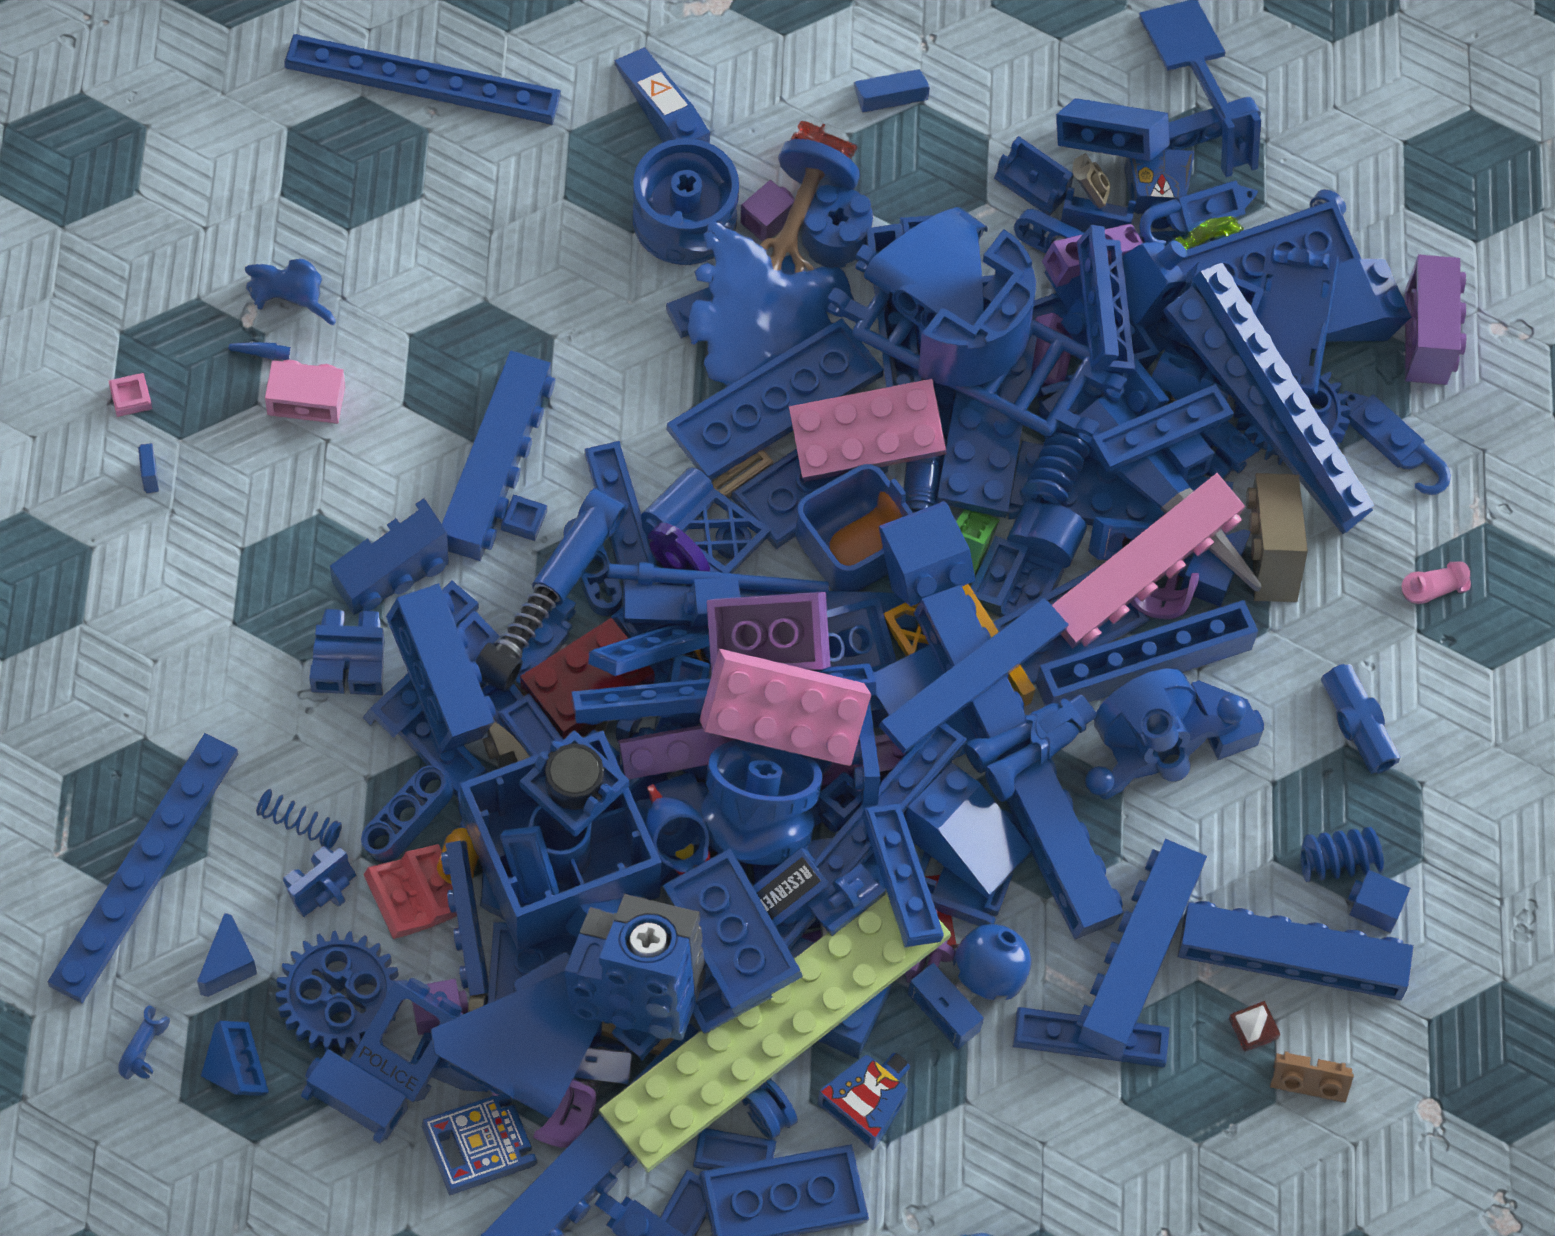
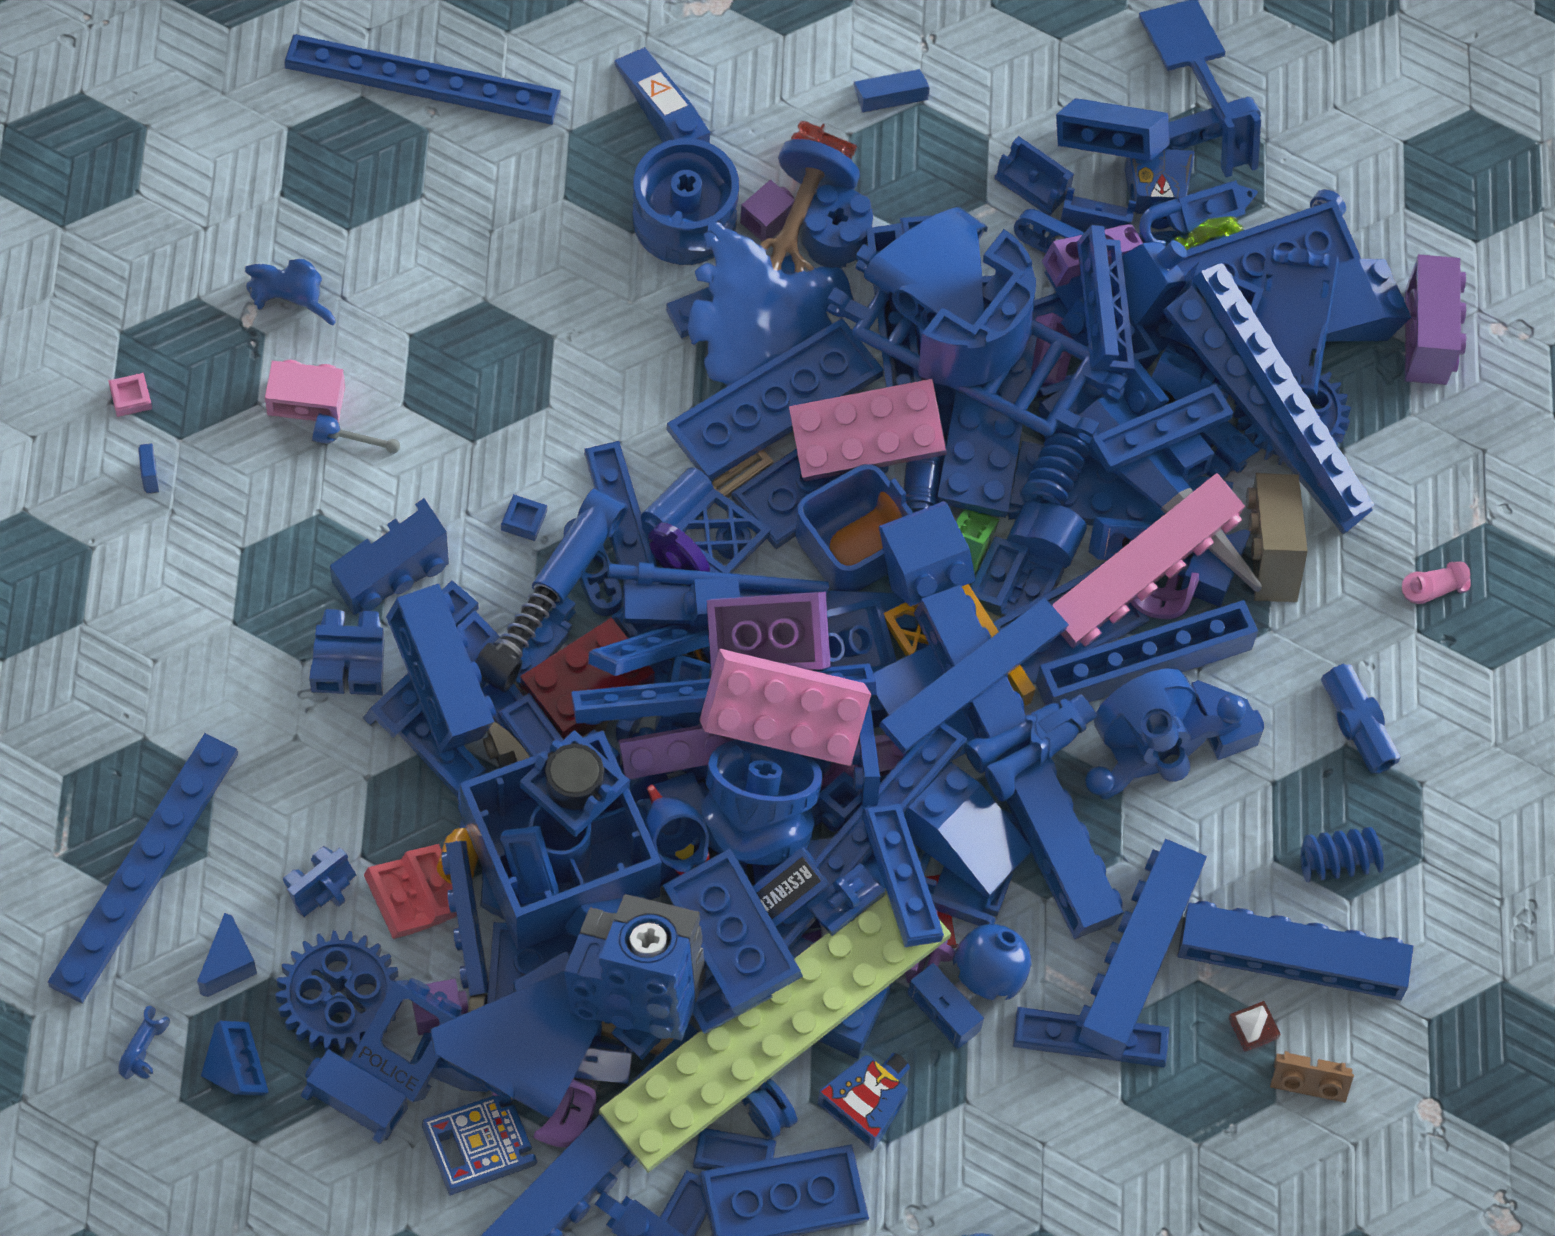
blue helmet [228,342,291,360] -> none
blue piece [256,789,342,849] -> none
blue beam [361,765,454,863] -> none
blue brick [442,350,556,561] -> none
dark tan slope [1072,153,1111,208] -> none
blue plate [1343,391,1451,495] -> none
blue brick [1347,870,1411,933] -> none
none -> hinge [312,413,400,453]

